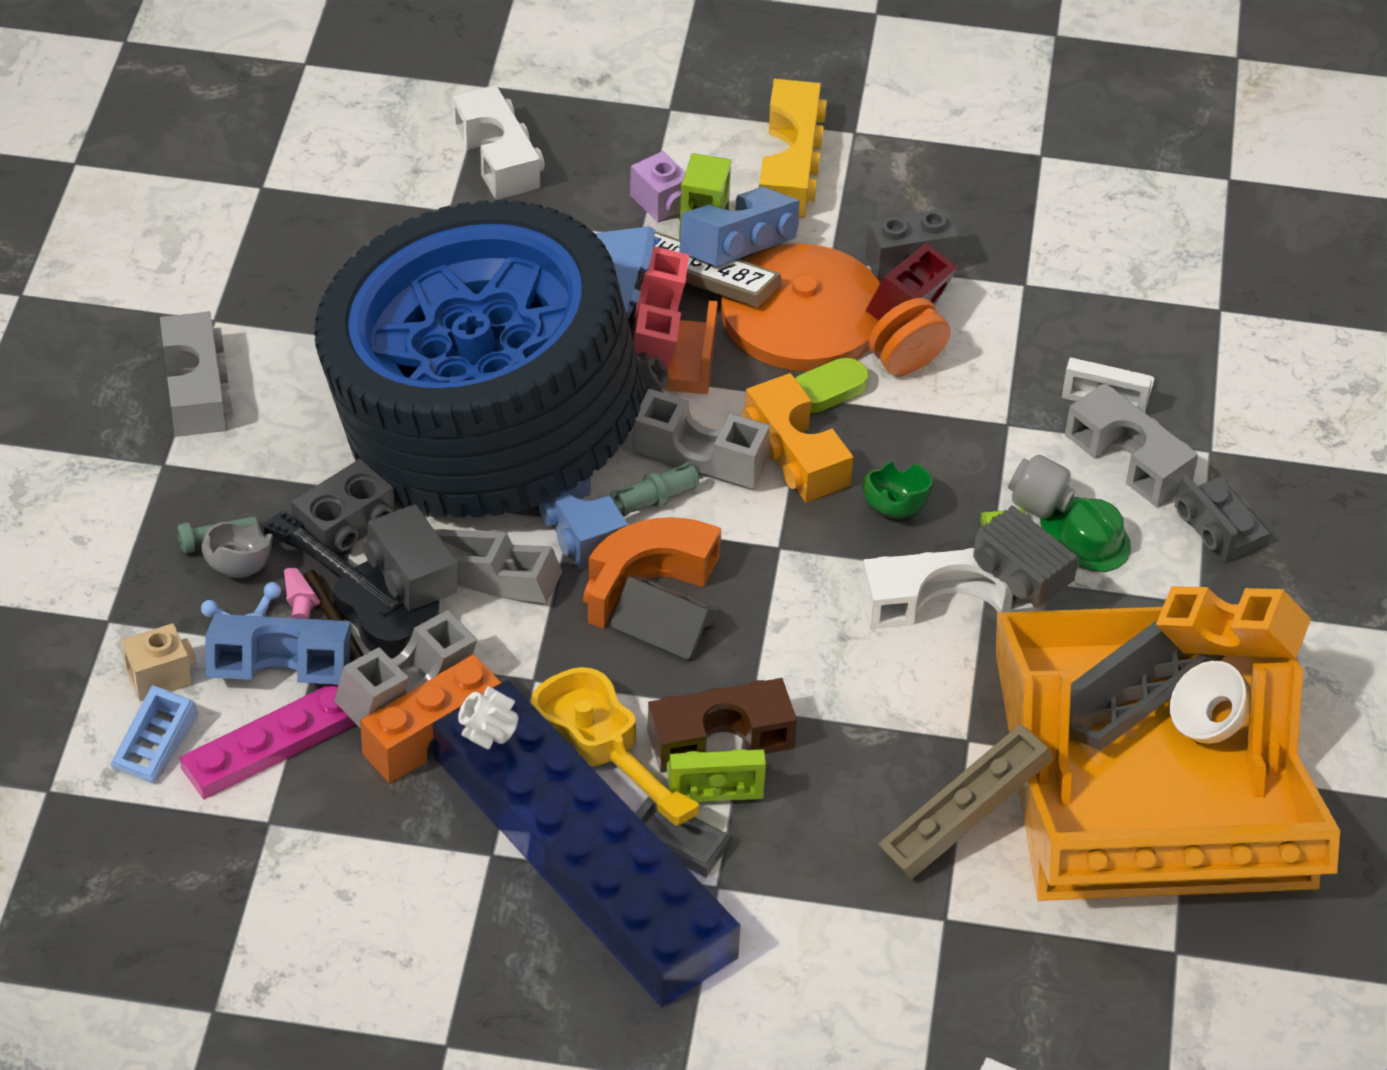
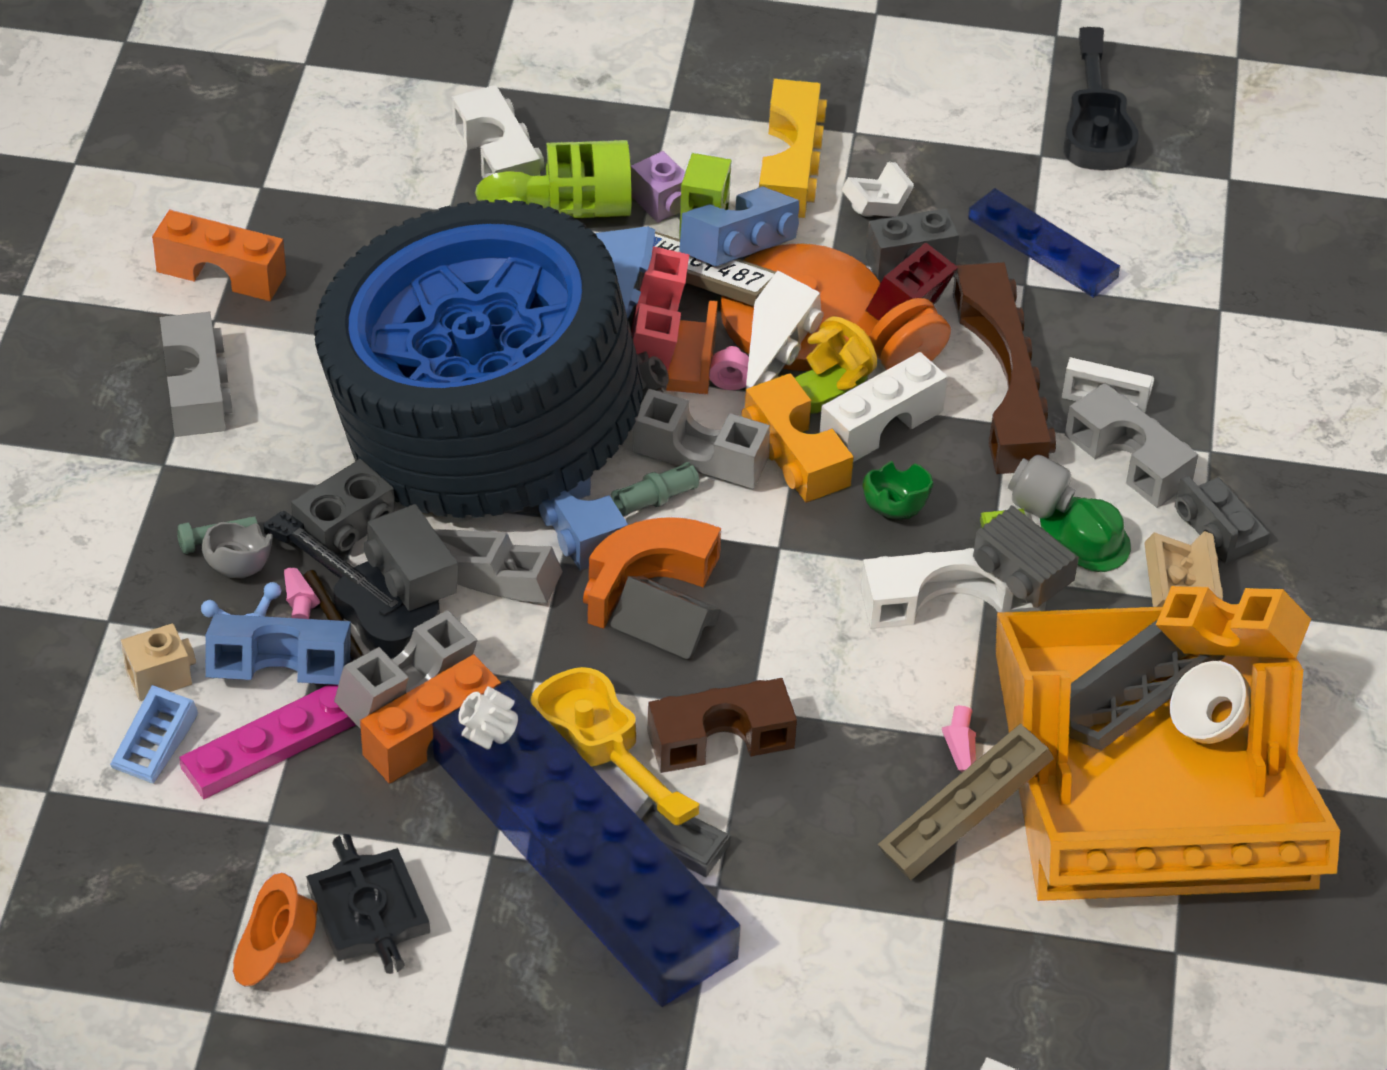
lime bracket [666,749,766,802] -> none
none -> orange arch [152,209,286,301]
none -> orange piece [233,873,318,987]
none -> black plate [306,834,430,974]
none -> lime cylinder [475,140,632,218]
none -> bright pink tile [710,346,749,391]
none -> white slope [746,270,823,388]
none -> yellow piece [806,316,877,390]
none -> white arch [820,352,948,462]
none -> white bracket [841,162,914,217]
none -> bright pink bar [942,705,976,772]
none -> reddish brown arch [952,262,1056,474]
none -> clear blue plate [968,188,1120,298]
none -> black piece [1064,27,1139,171]
none -> tan bracket [1144,531,1223,607]

